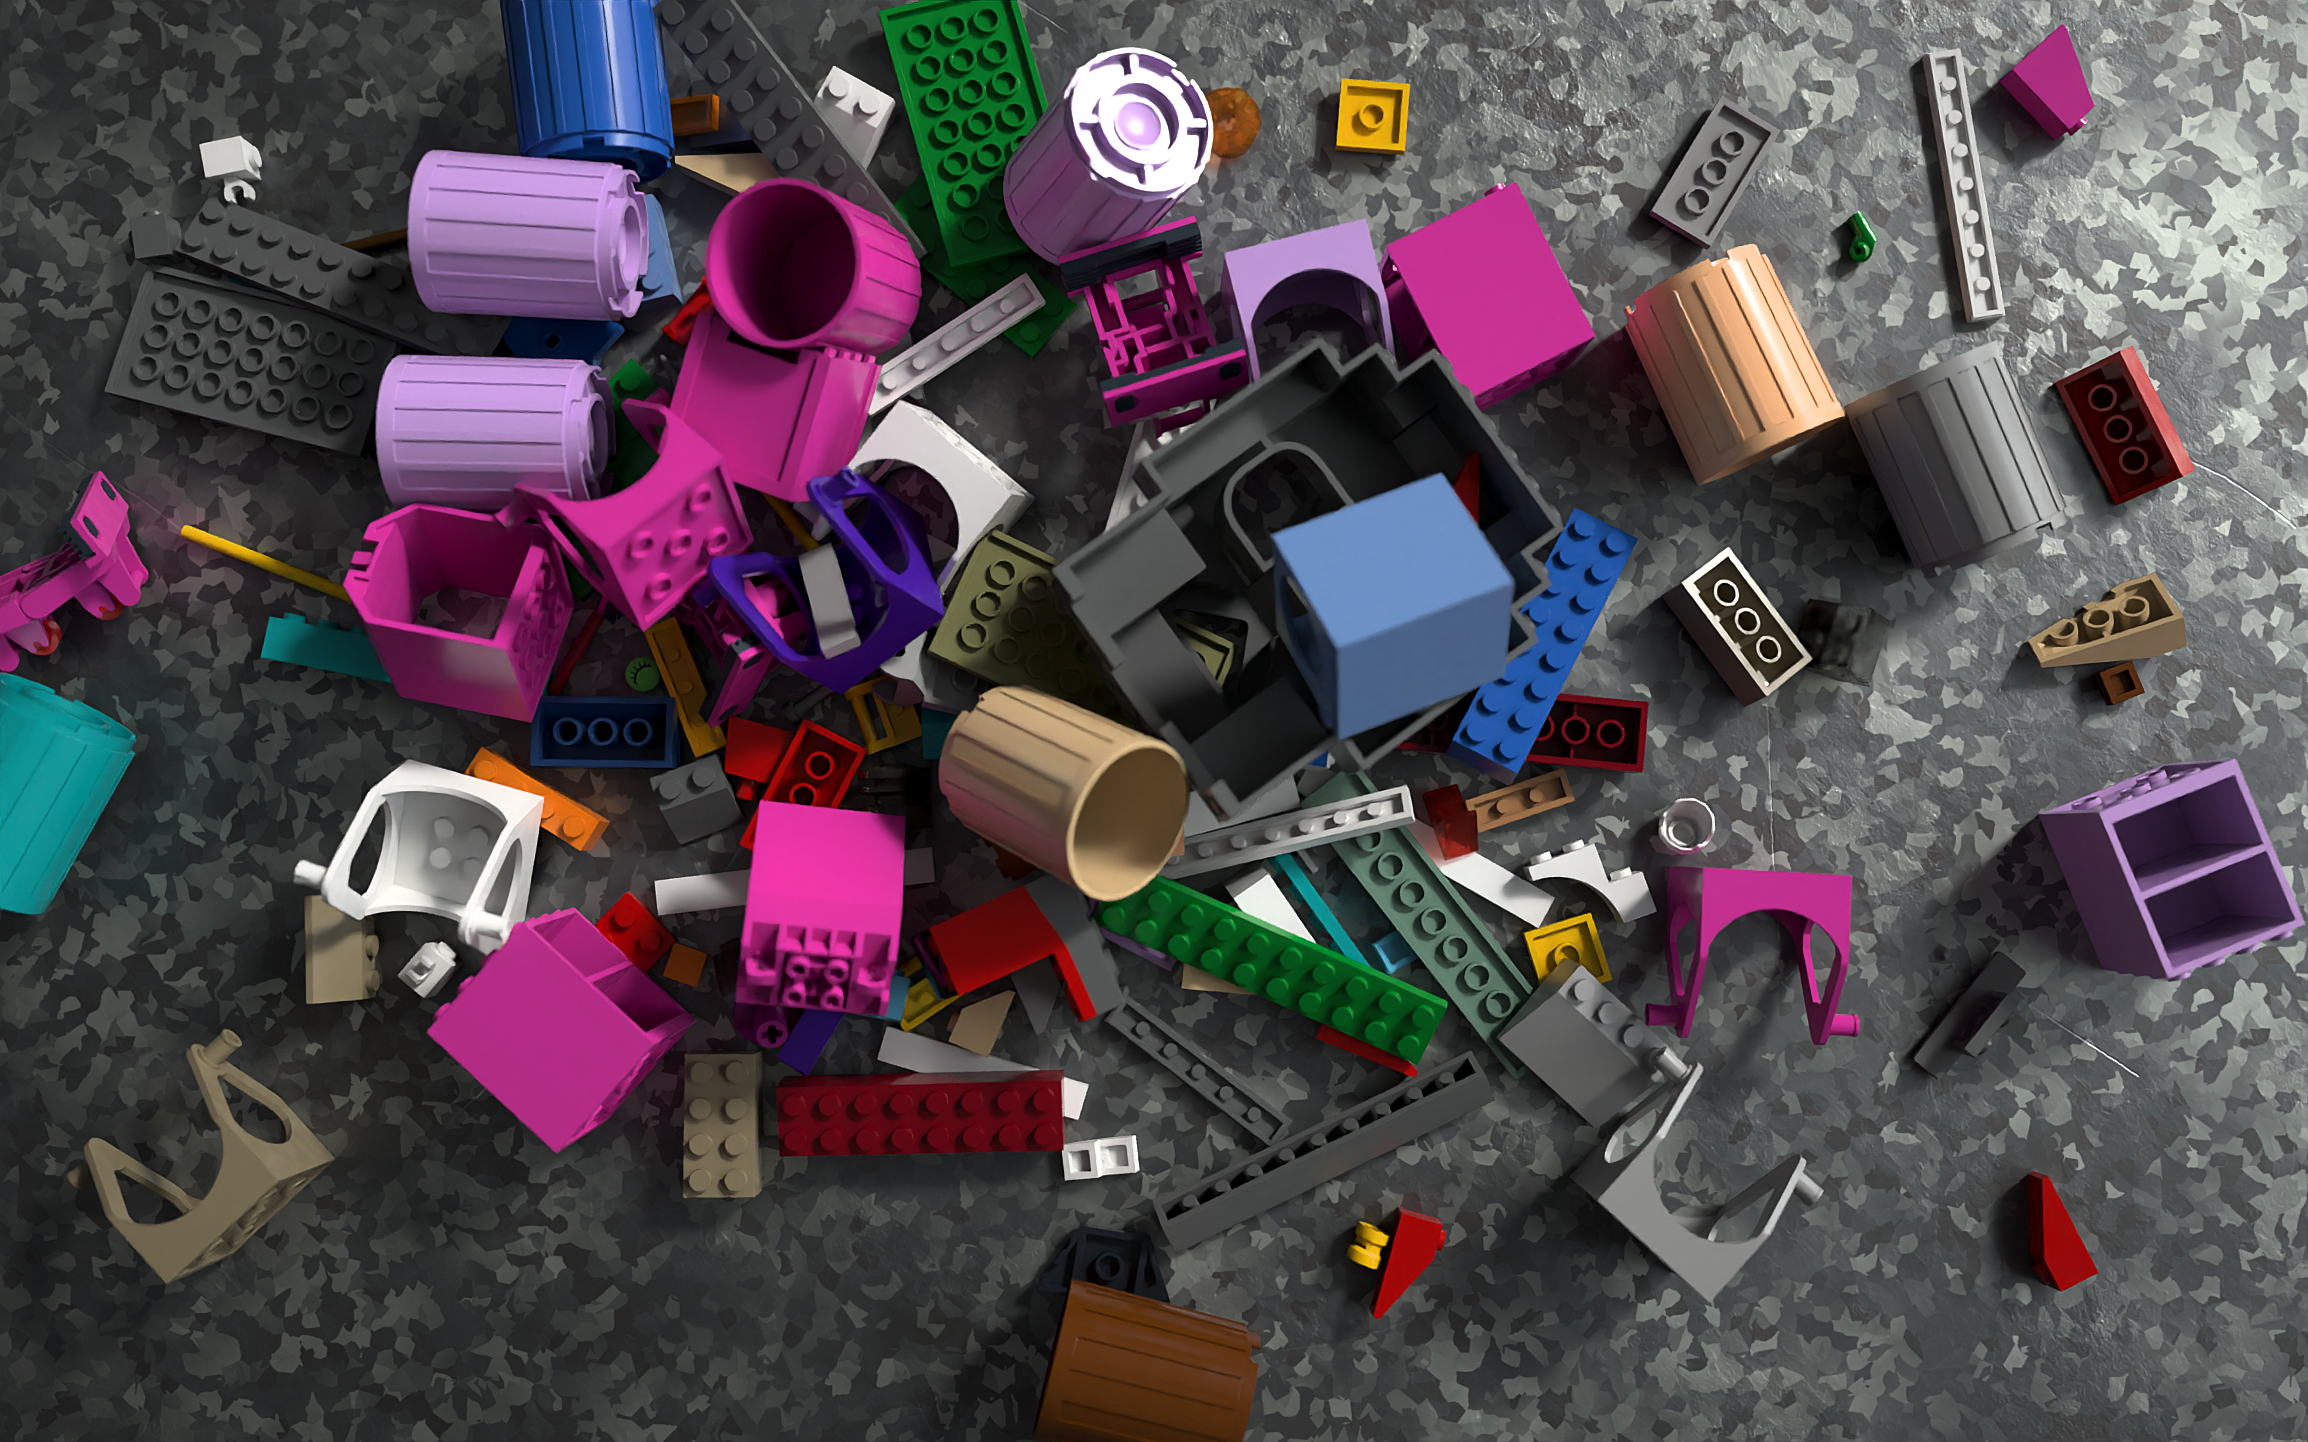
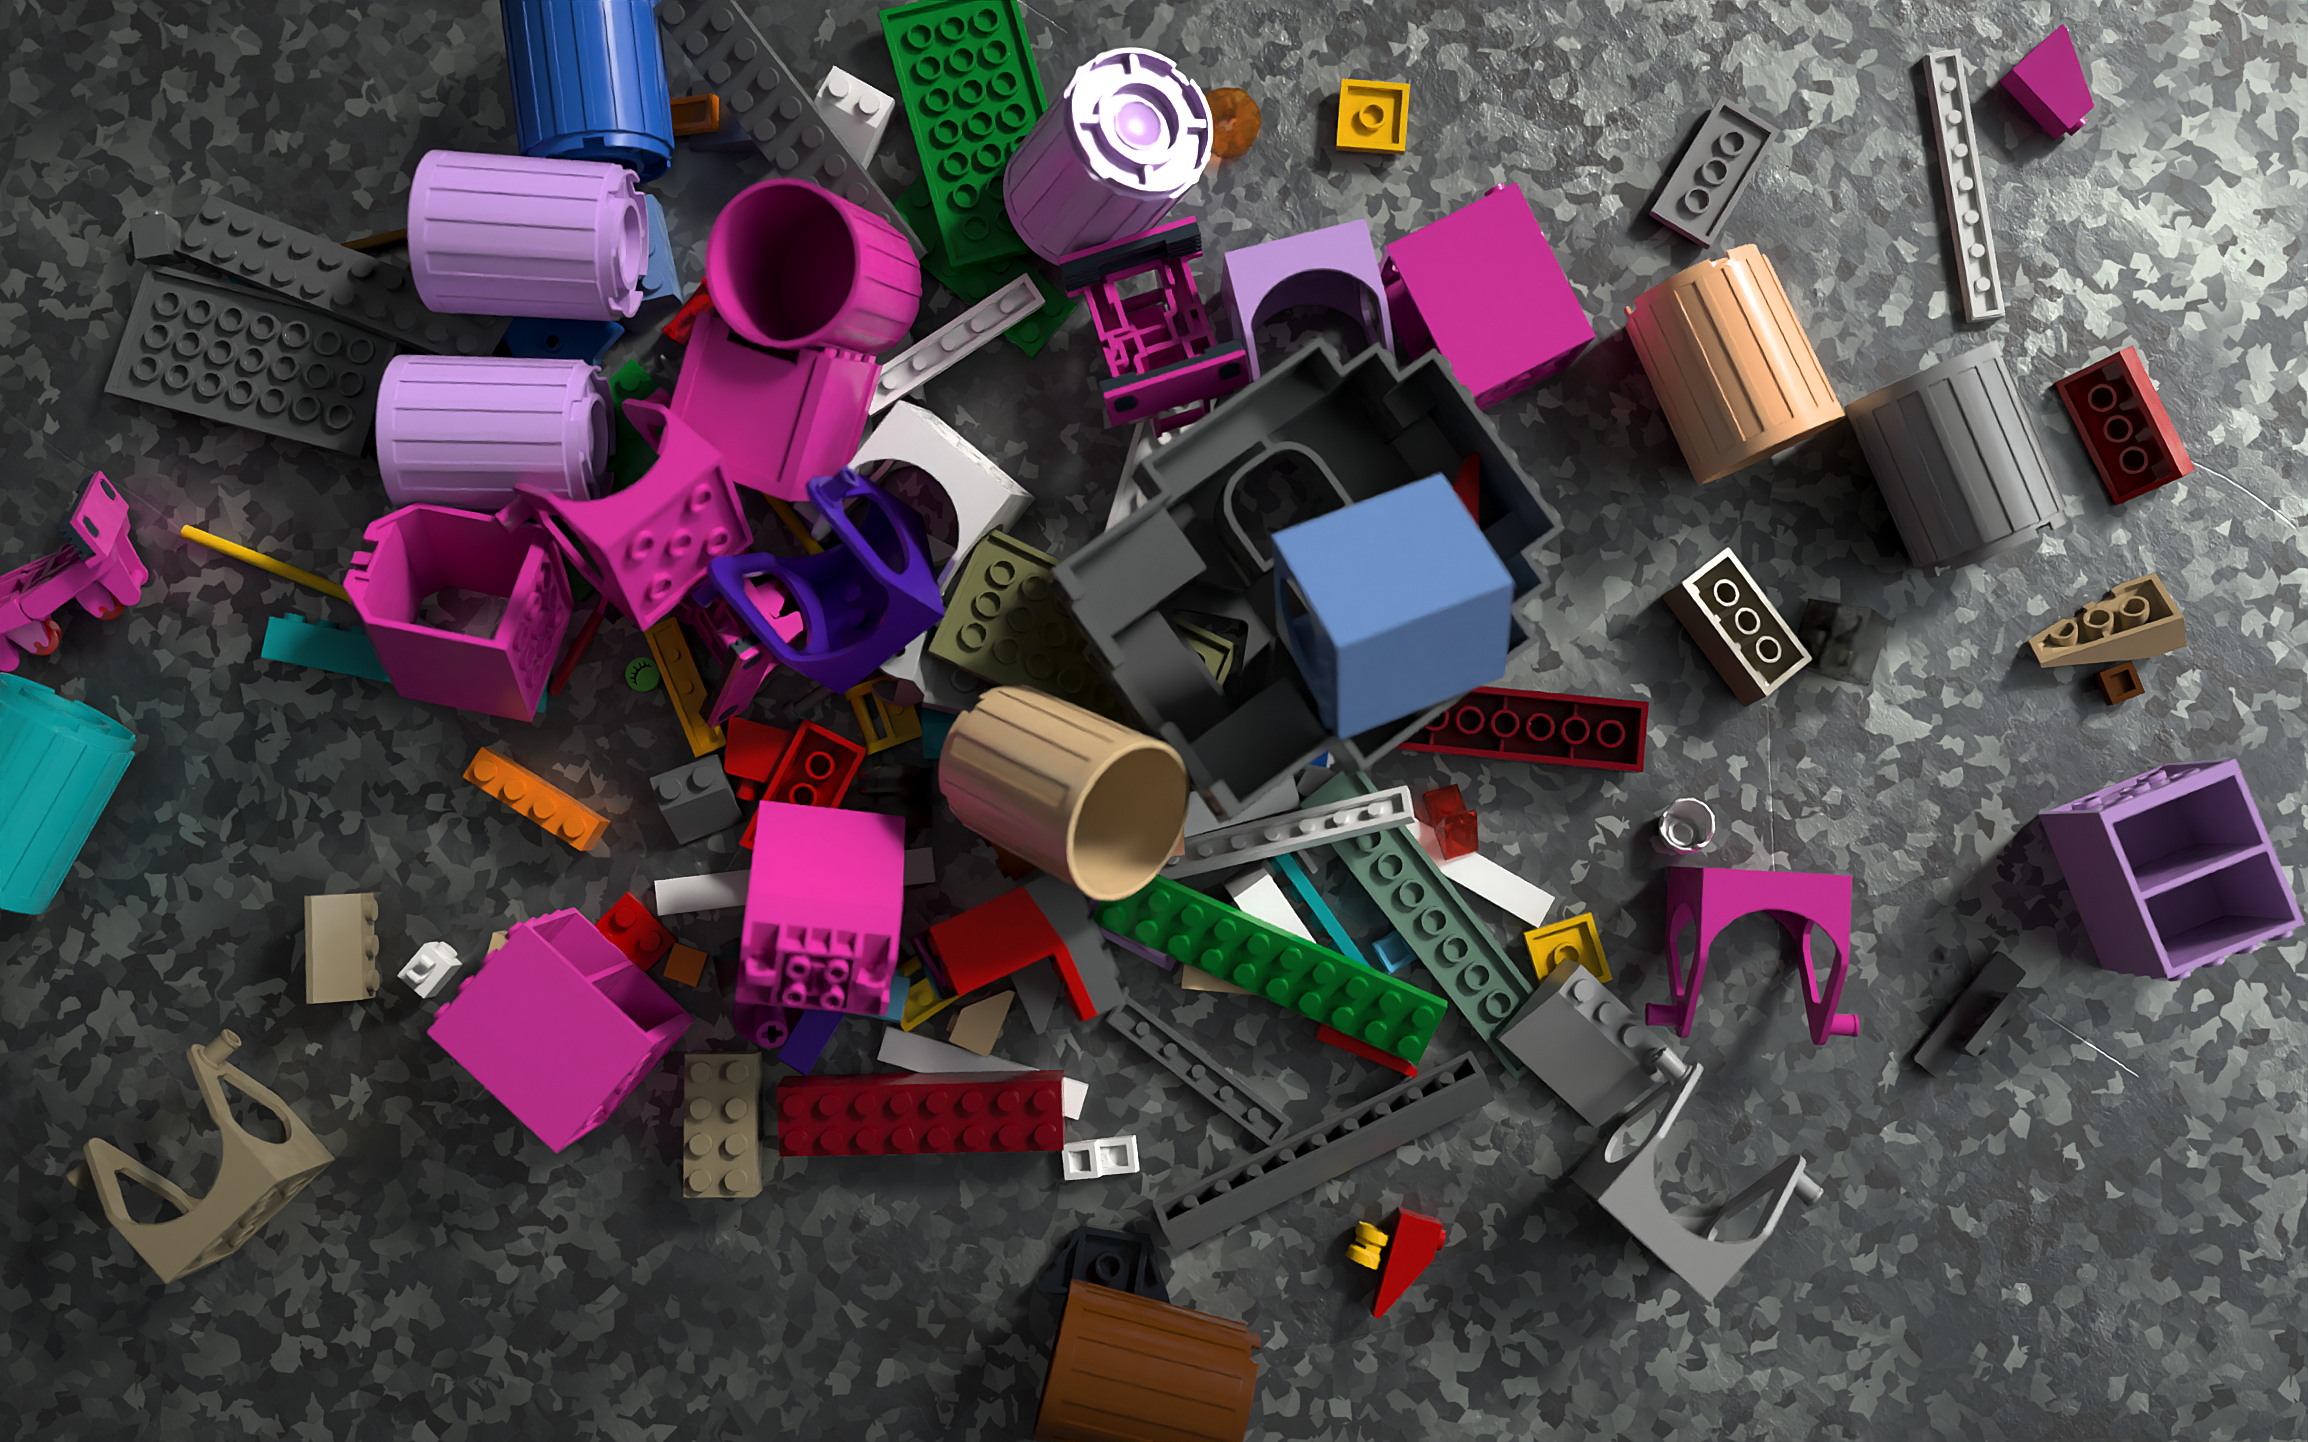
white brick [199,136,262,205] -> none
white piece [294,759,544,956] -> none
dark blue slope [530,696,682,770] -> none
tan slope [675,153,782,197] -> none
light grey tile [798,543,861,659] -> none
blue brick [1446,508,1638,786] -> none
medium nougat plate [1463,768,1575,834] -> none
white arch [1522,839,1657,923] -> none
green arm [1846,210,1877,263] -> none
red slope [2028,1171,2099,1292] -> none

